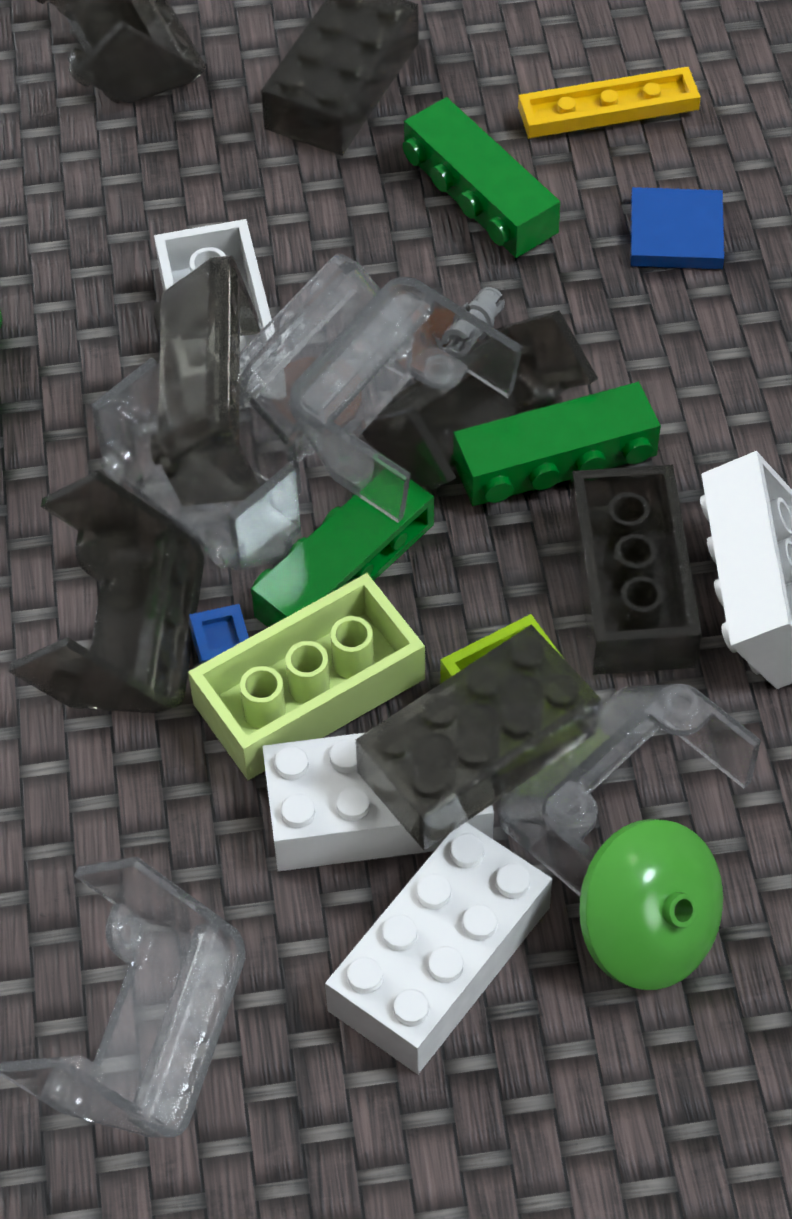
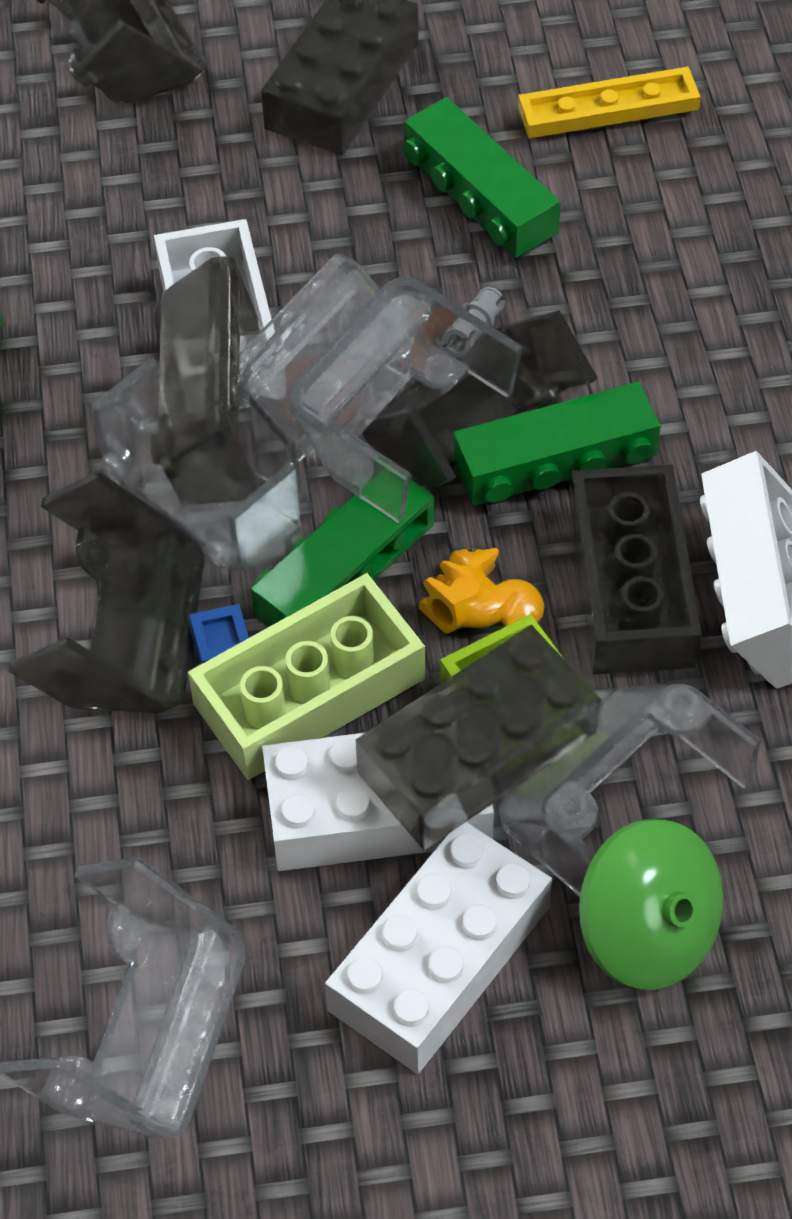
blue tile [630,187,724,269] -> none
none -> light orange animal [419,548,545,634]

